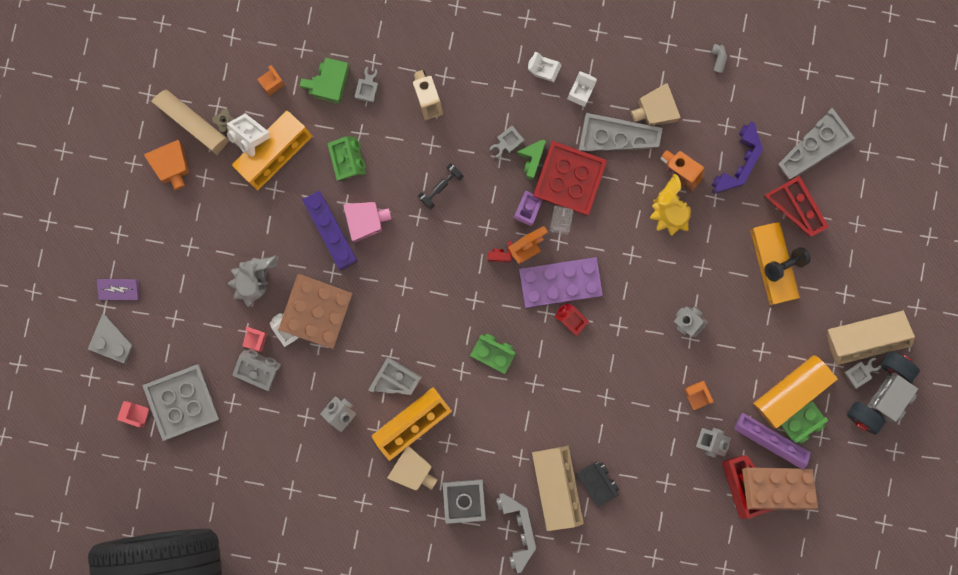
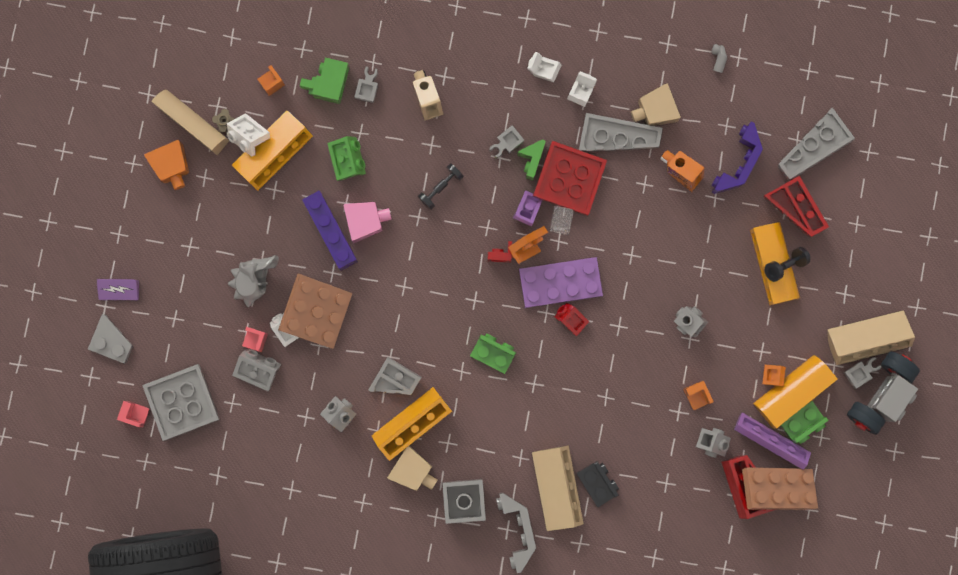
yellow head [650,173,691,236] -> none
none -> orange plate [762,365,786,386]

